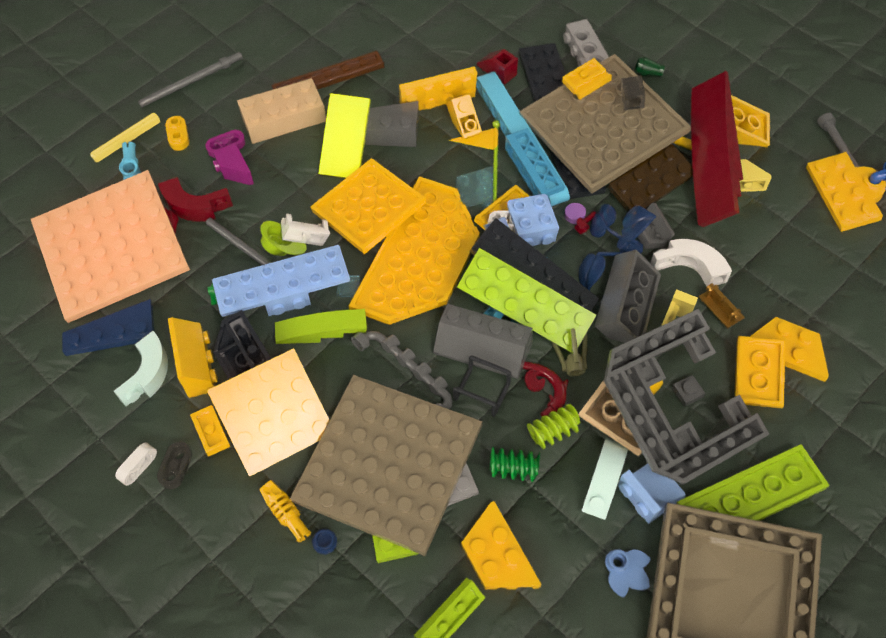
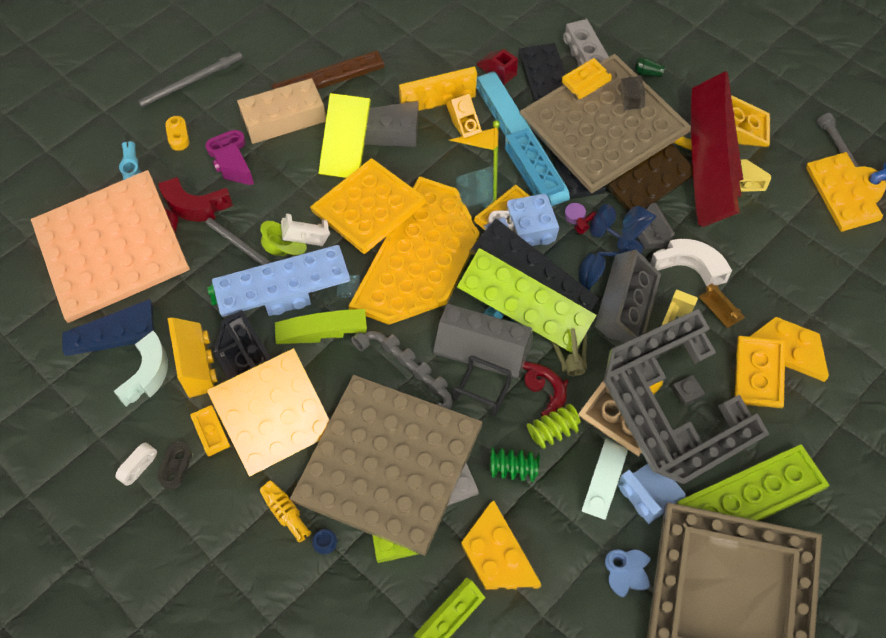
light yellow axle [90,113,160,162] -> none

